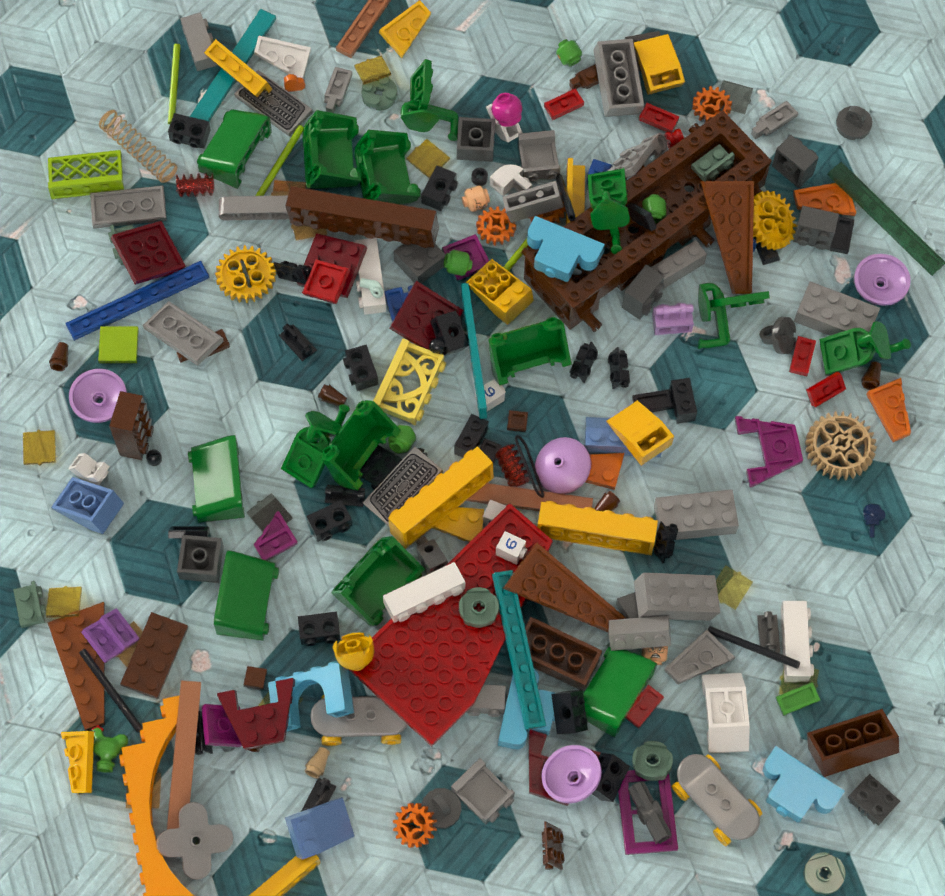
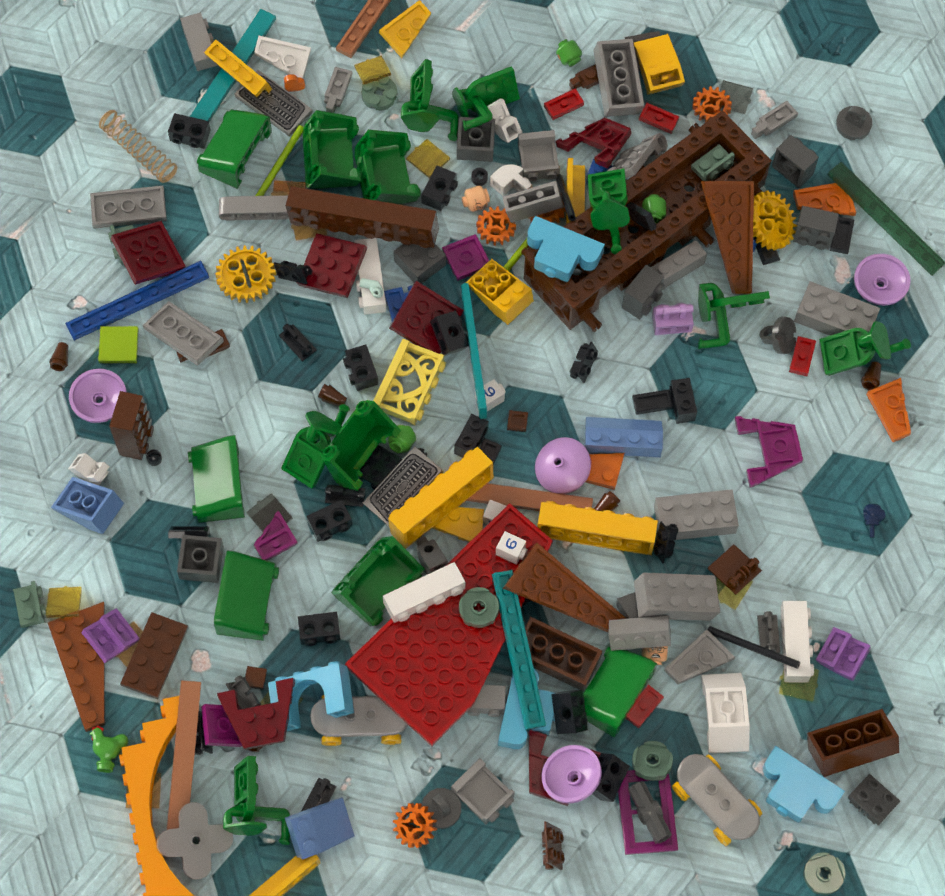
clear yellow piece [23,430,56,466] -> none
lime fence [48,150,124,199] -> none
yellow wing [61,731,94,793] -> none
black piece [79,649,143,733] -> none
lime piece [168,44,181,125] -> none
clear red piece [176,172,214,198] -> none
red tile [302,259,350,304] -> none
tan cone [305,747,330,779] -> none
yellow cylinder [333,632,374,671] -> none
black hinge [429,337,445,353] -> none
bright green head [444,250,472,276] -> none
green windscreen [488,317,572,386] -> none
dark pink piece [491,93,522,127] -> none
clear red piece [495,444,530,487] -> none
black piece [515,435,544,498] -> none
yellow slope [606,400,674,466] -> none
black hinge [608,347,630,389] -> none
red wheel [665,129,684,149] -> none
bright green tile [775,682,820,716] -> none
tan gear [805,411,877,481] -> none
red plate [806,372,846,407] -> none
none -> green plate [223,756,290,845]
none -> dark grey hinge [226,675,261,710]
none -> green plate [452,66,520,131]
none -> dark red wing [555,117,632,168]
none -> reddish brown hinge [707,544,762,595]
none -> medium lavender slope [816,627,871,681]

